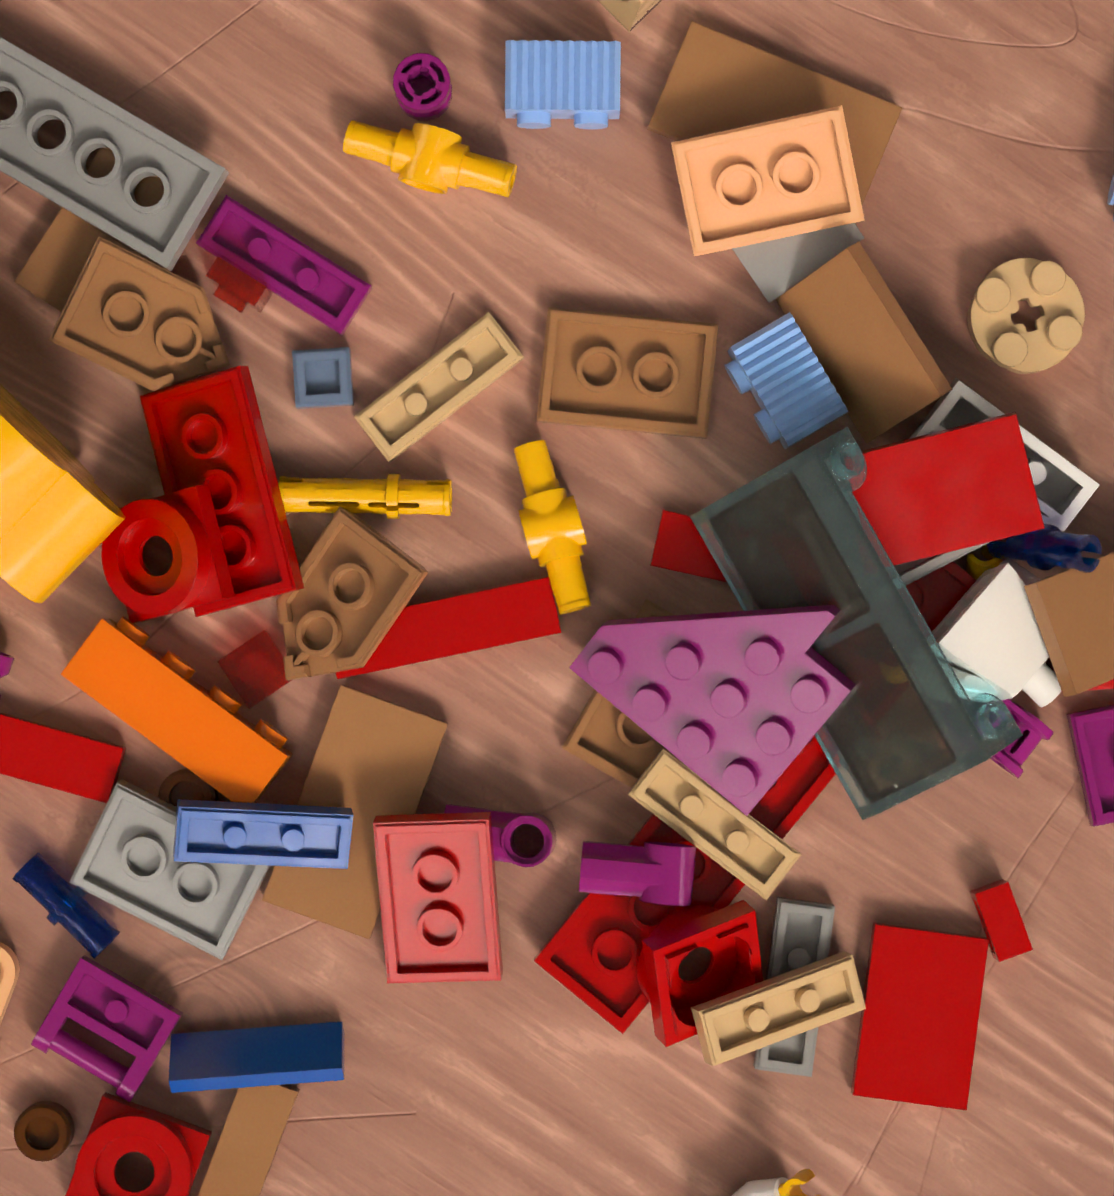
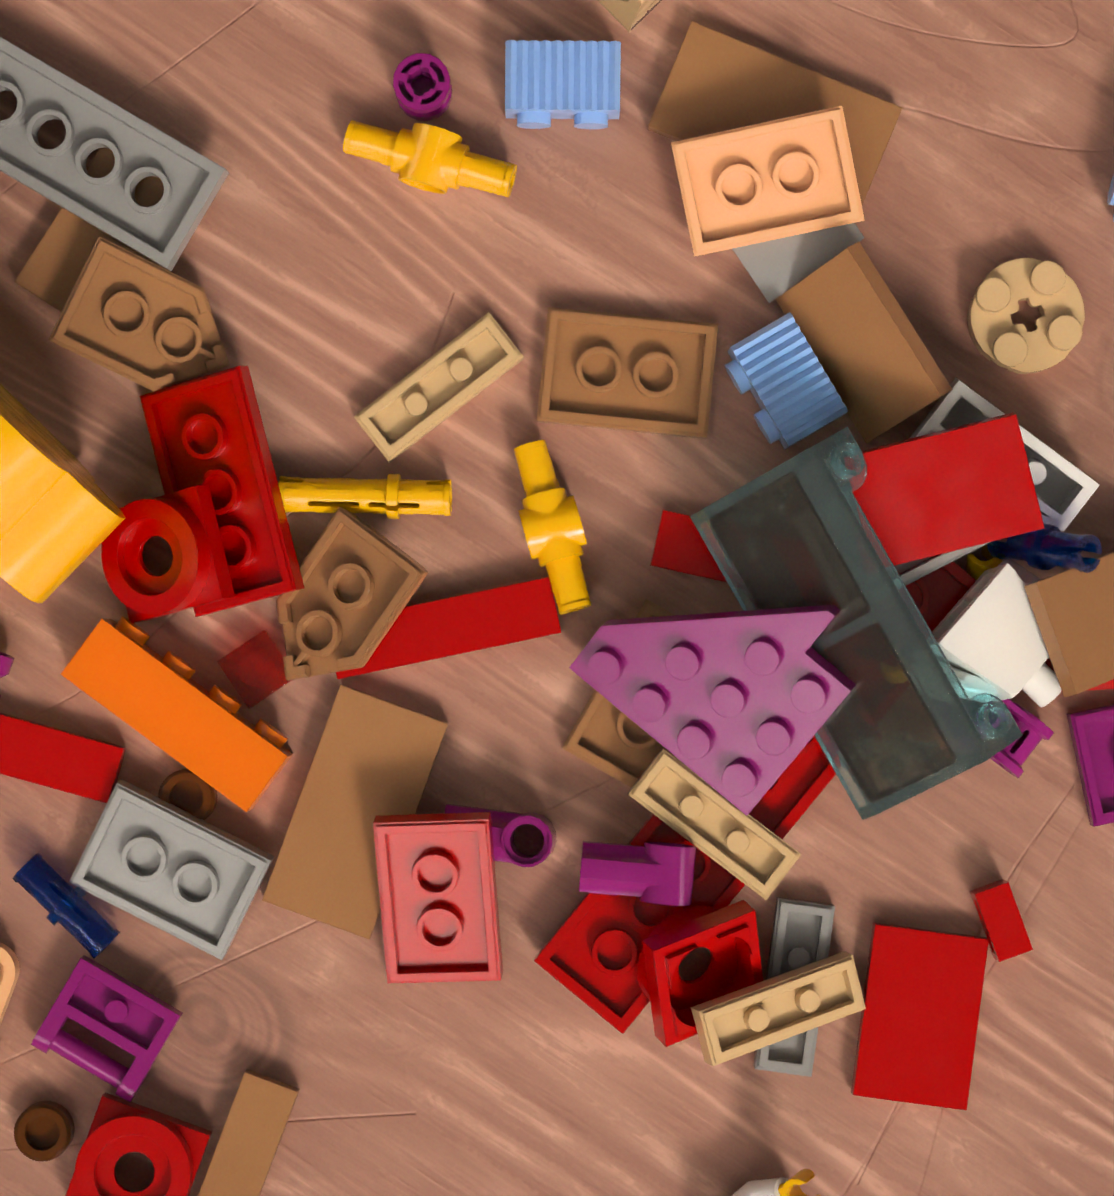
blue tile [168,1021,344,1093] -> none
tile [173,799,354,869] -> none
magenta tile [196,195,372,336] -> none
clear red plate [205,256,272,313] -> none
sand blue tile [292,347,354,409] -> none

